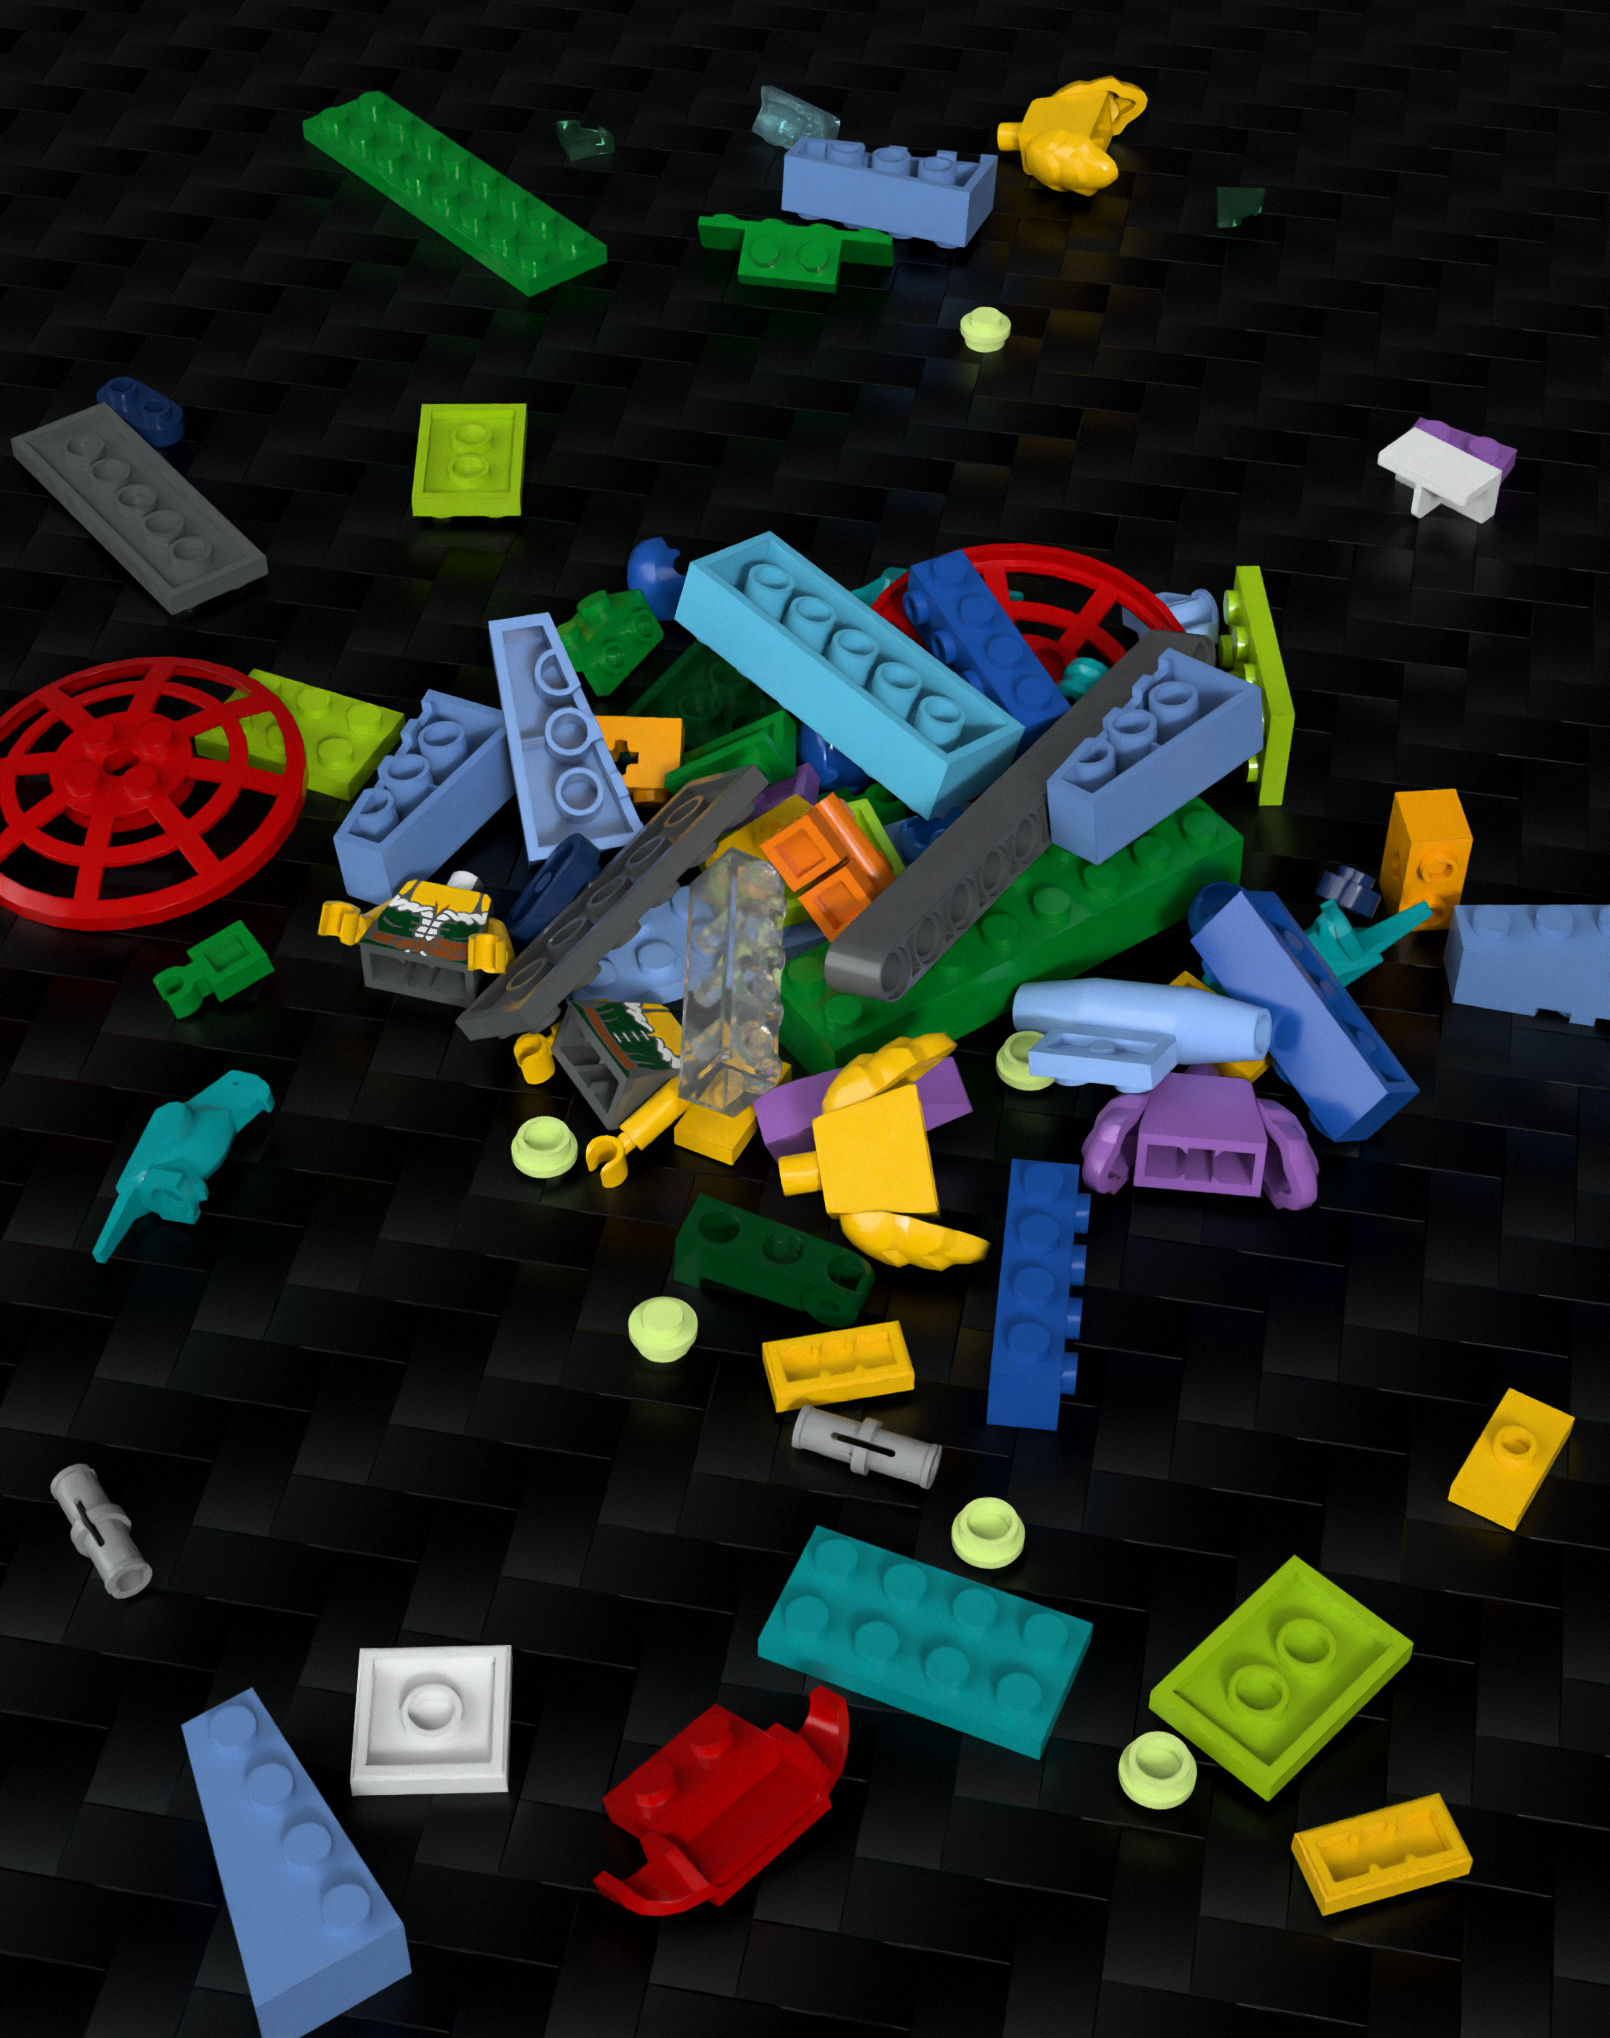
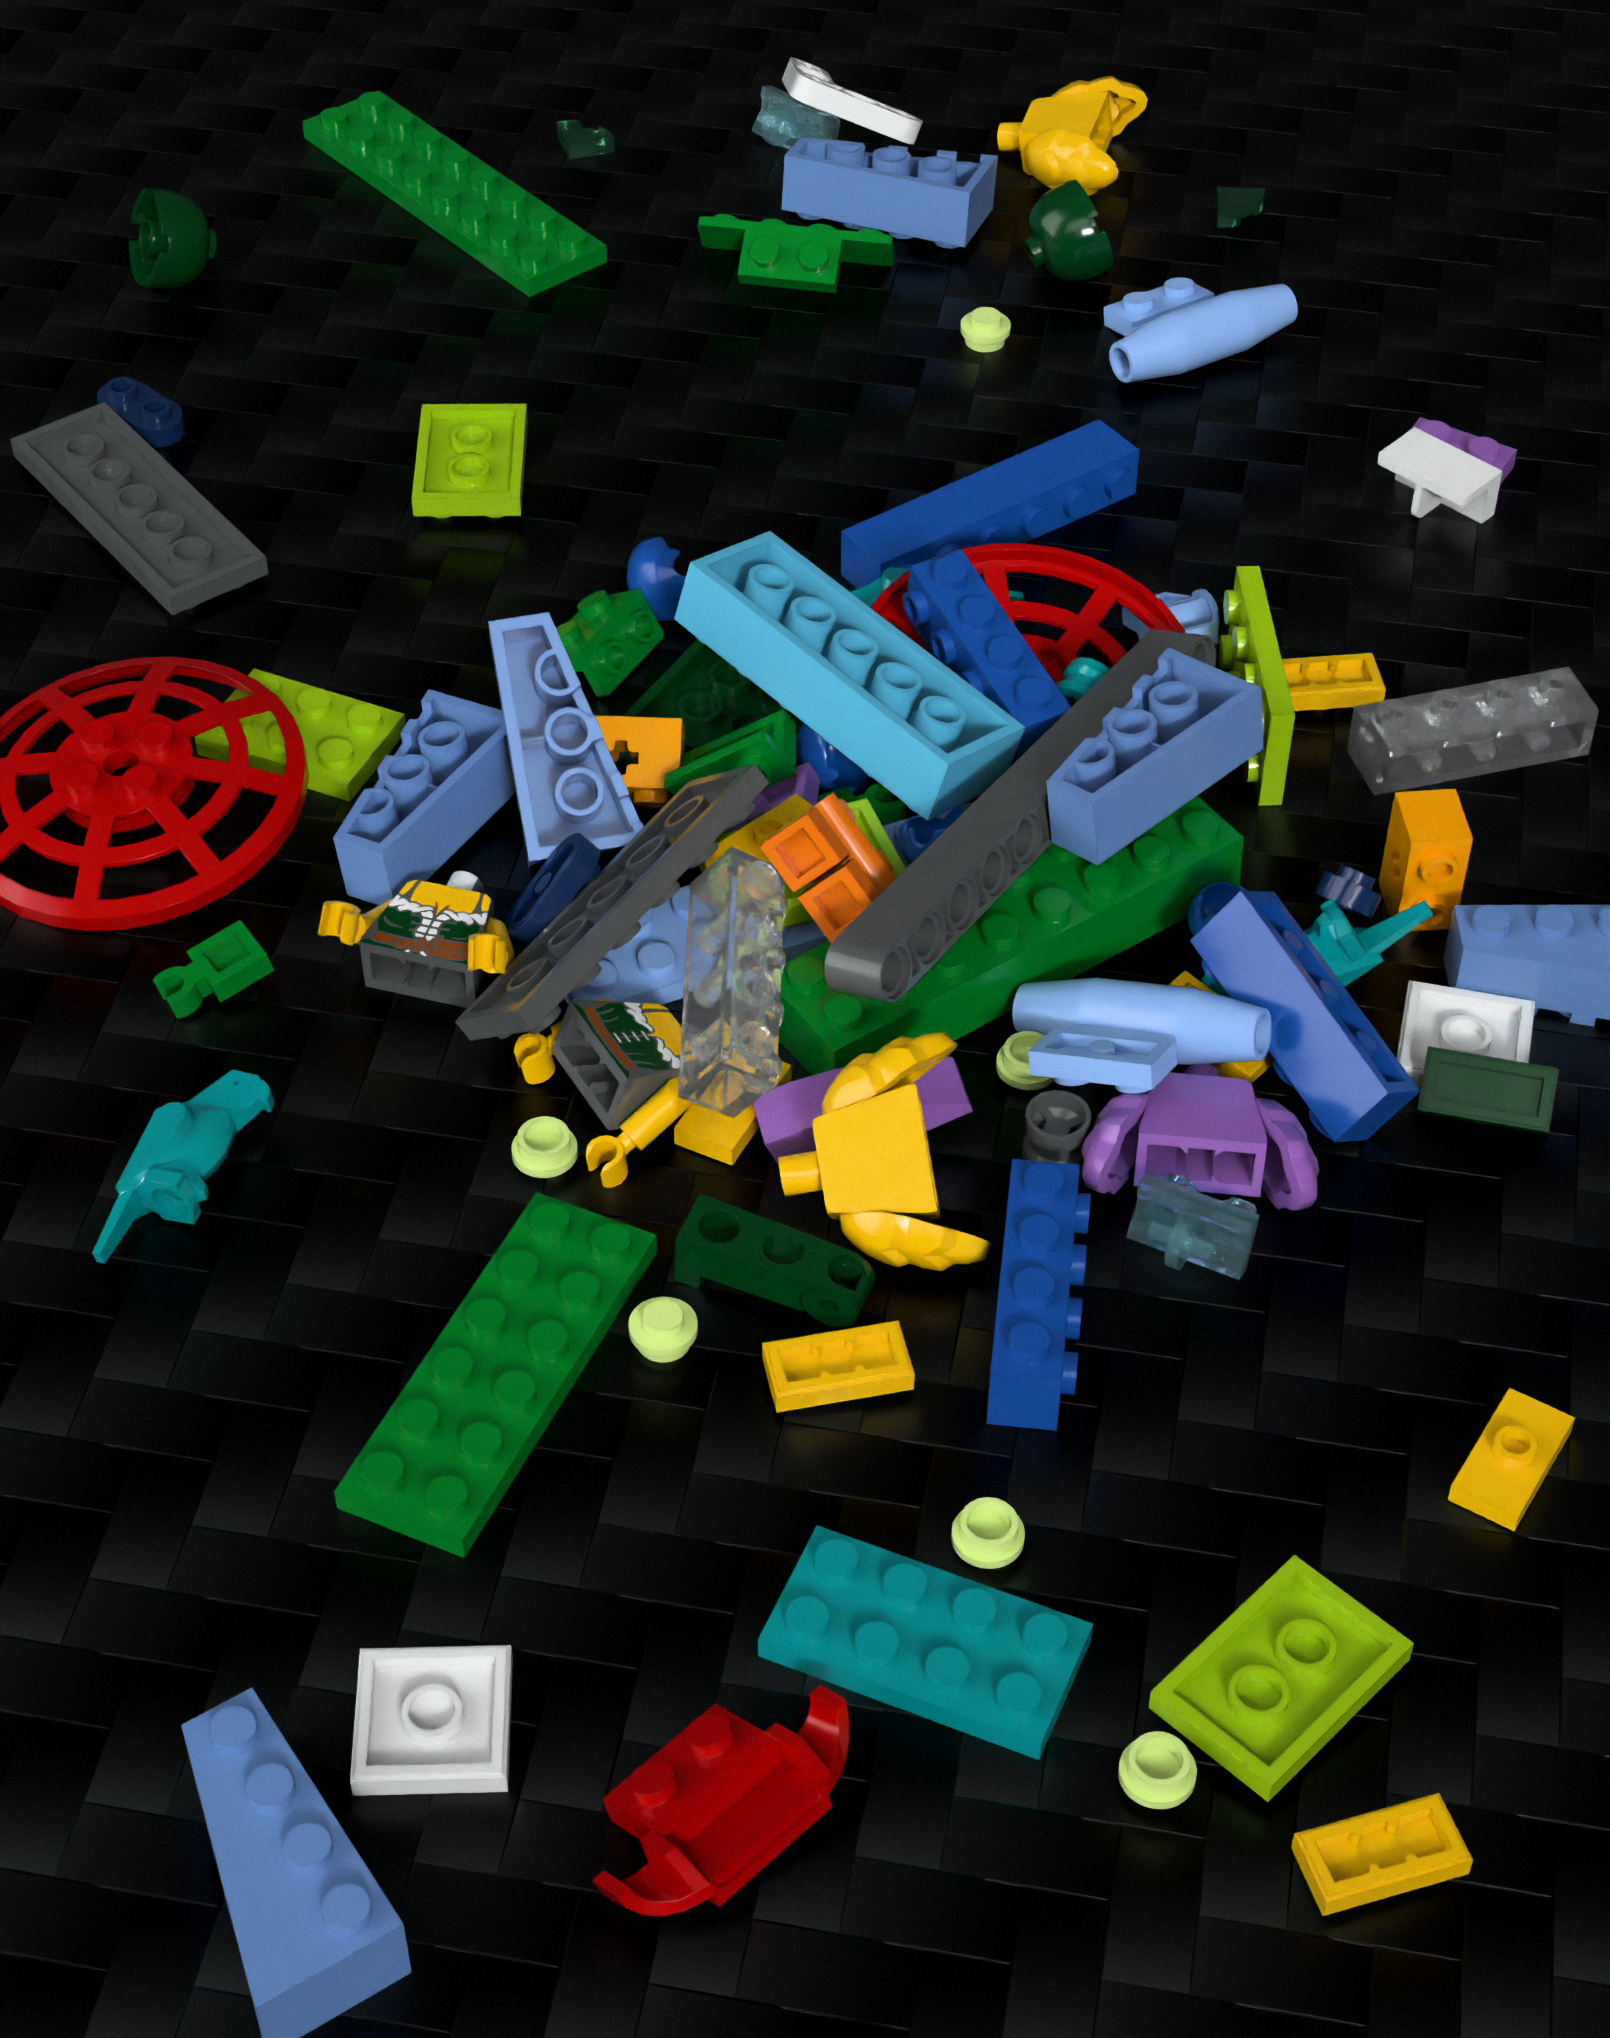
light grey pin [51,1464,152,1599] -> none
light grey pin [792,1404,942,1489] -> none
none -> dark green cylinder [129,188,217,289]
none -> green plate [334,1192,657,1558]
none -> white beam [782,57,923,145]
none -> blue brick [841,419,1140,589]
none -> dark grey wheel [1022,1090,1091,1175]
none -> dark green cylinder [1024,179,1114,282]
none -> light blue plate [1104,277,1298,383]
none -> clear light blue hips [1126,1173,1260,1280]
none -> yellow plate [1282,653,1386,711]
none -> clear brick [1347,667,1599,795]
none -> white tile [1396,980,1535,1089]
none -> dark green tile [1417,1046,1559,1135]

